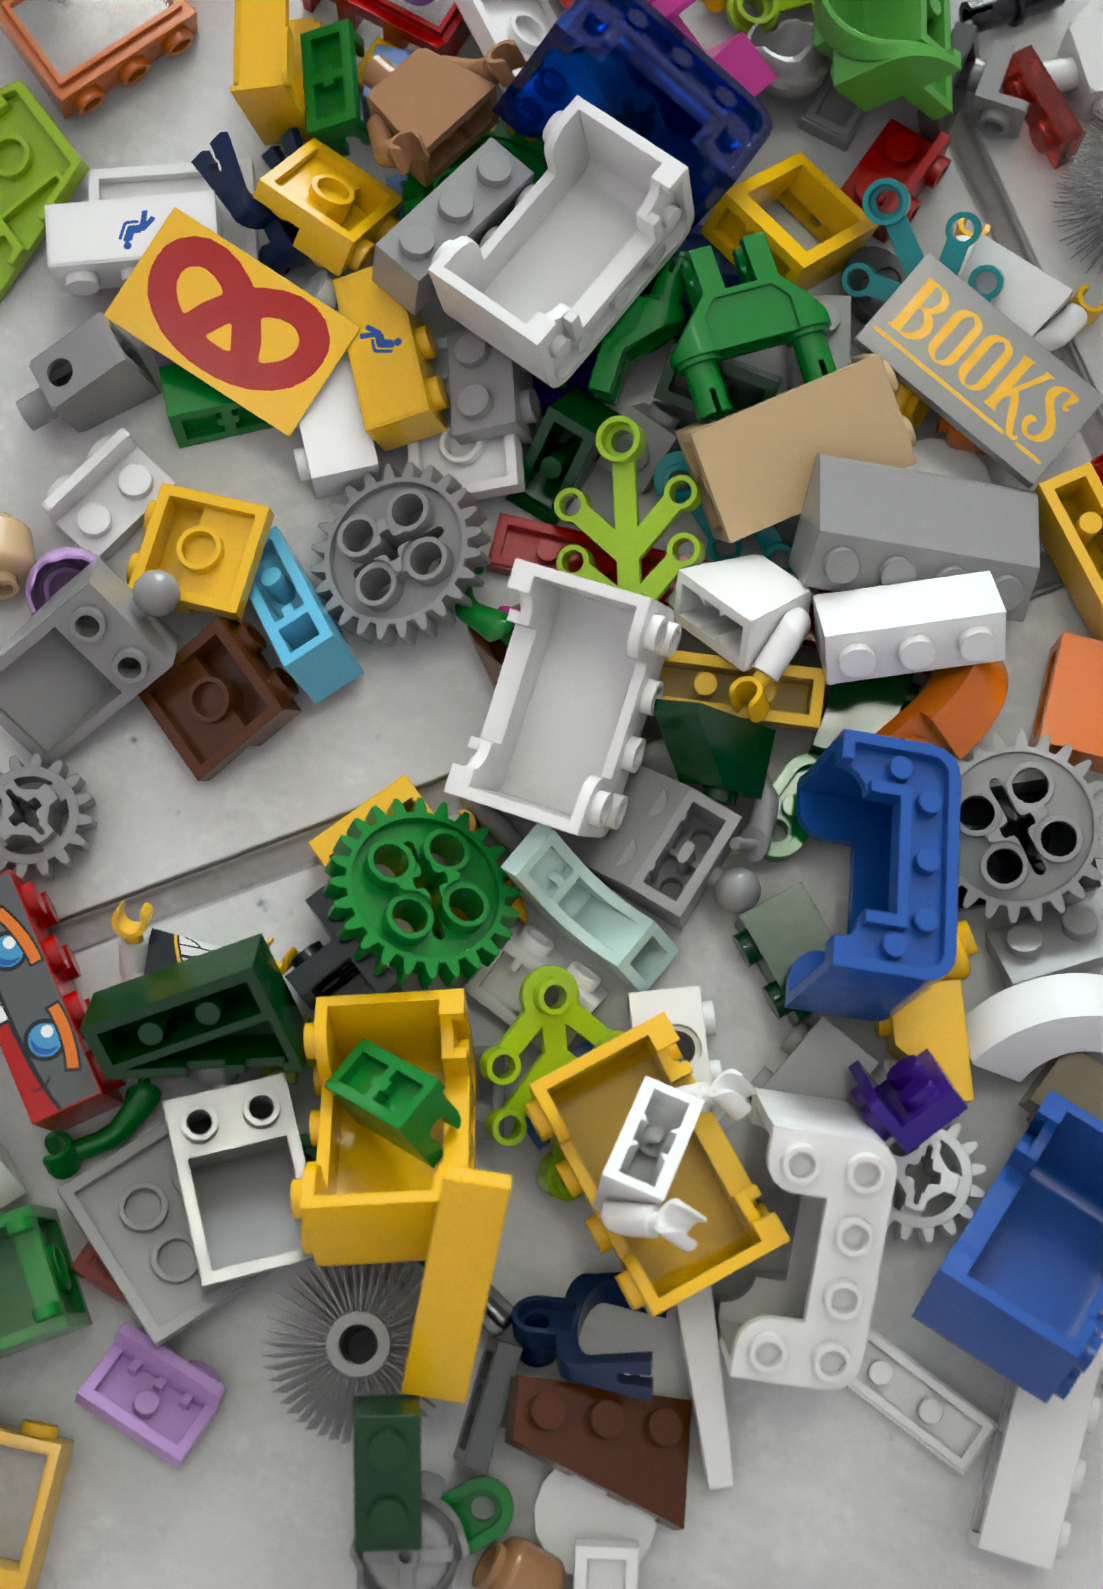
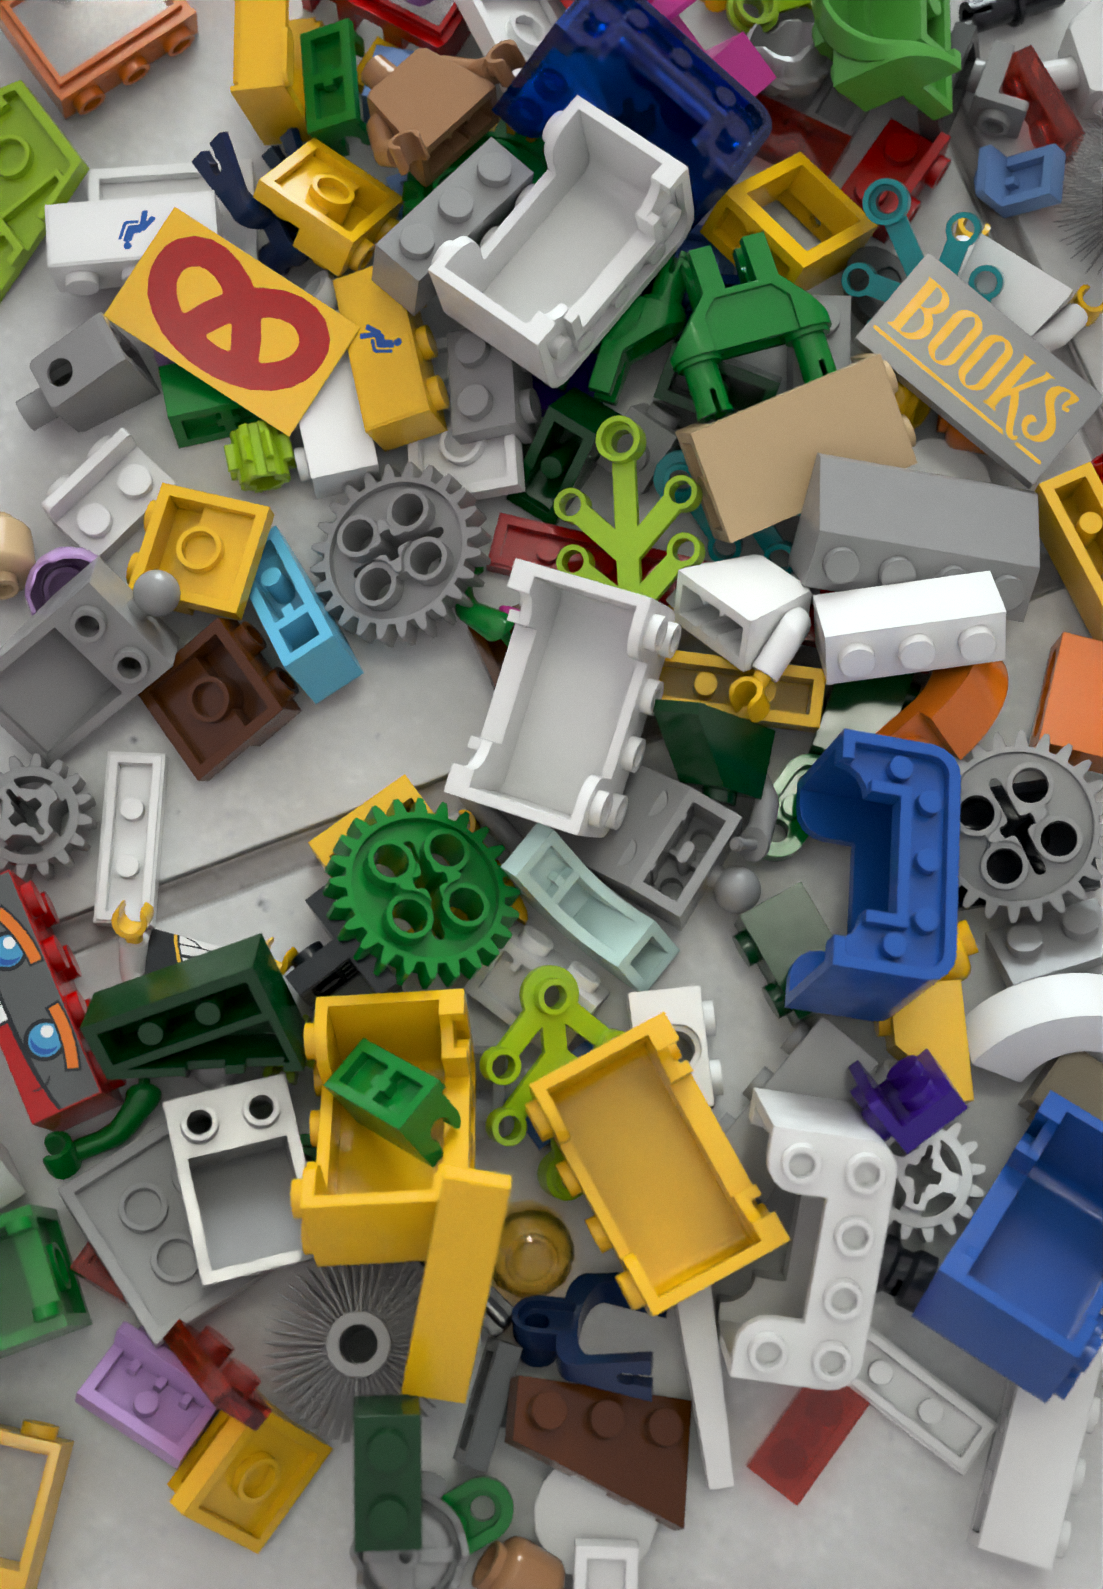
white torso [592,1069,758,1252] -> none
none -> white tile [93,751,169,928]
none -> clear red plate [163,1319,272,1431]
none -> yellow bracket [166,1380,333,1554]
none -> lime gear [224,420,297,493]
none -> clear yellow hair [492,1199,575,1299]
none -> clear red plate [729,93,852,180]
none -> clear red plate [745,1386,870,1506]
none -> black wheel [876,1233,939,1313]
none -> medium blue bracket [974,143,1066,219]

